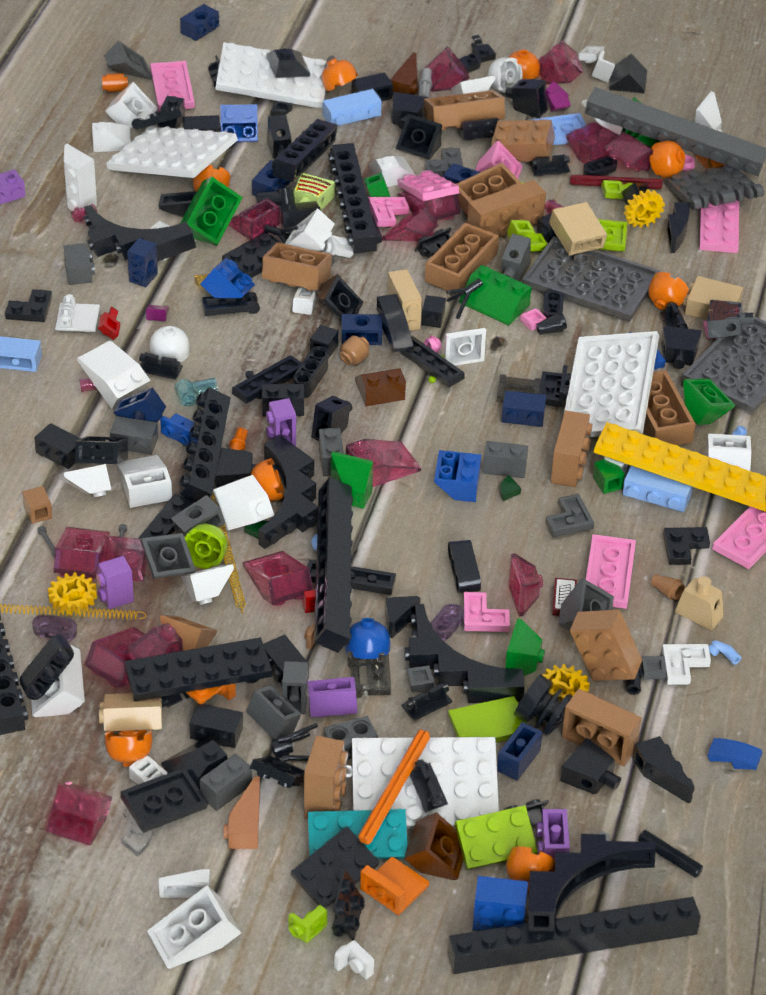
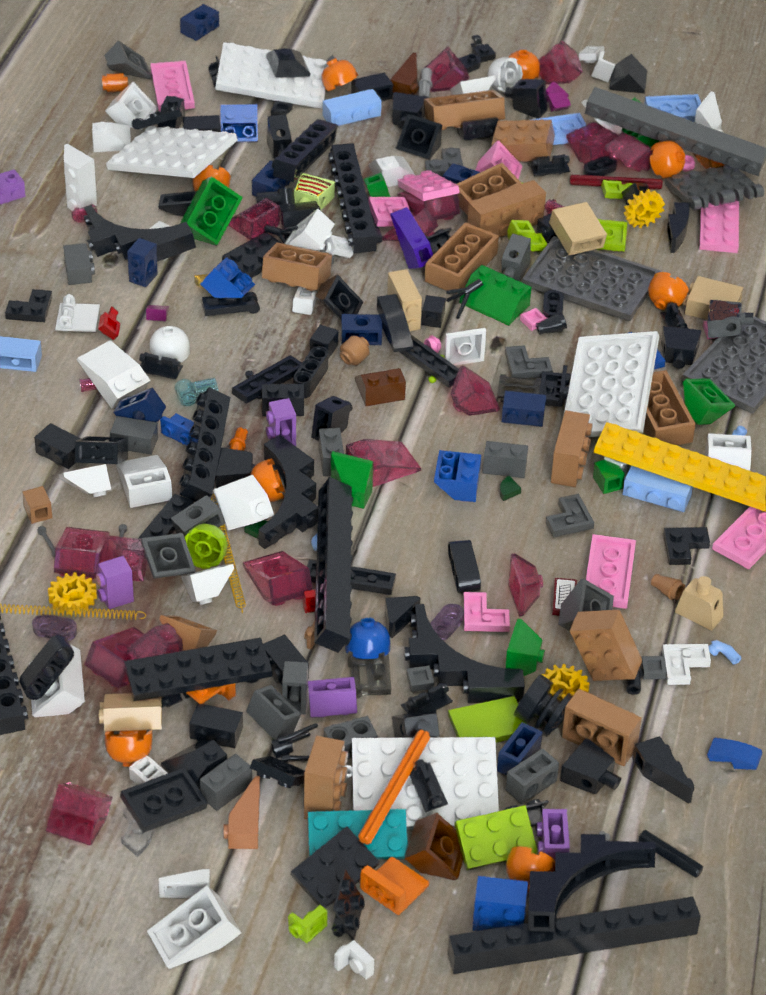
none -> dark purple slope [390,207,433,269]
none -> black torso [392,709,440,738]
none -> clear pink slope [450,365,500,416]
none -> dark grey plate [505,345,553,380]
none -> dark grey brick [506,748,559,804]
none -> light blue plate [644,94,701,122]

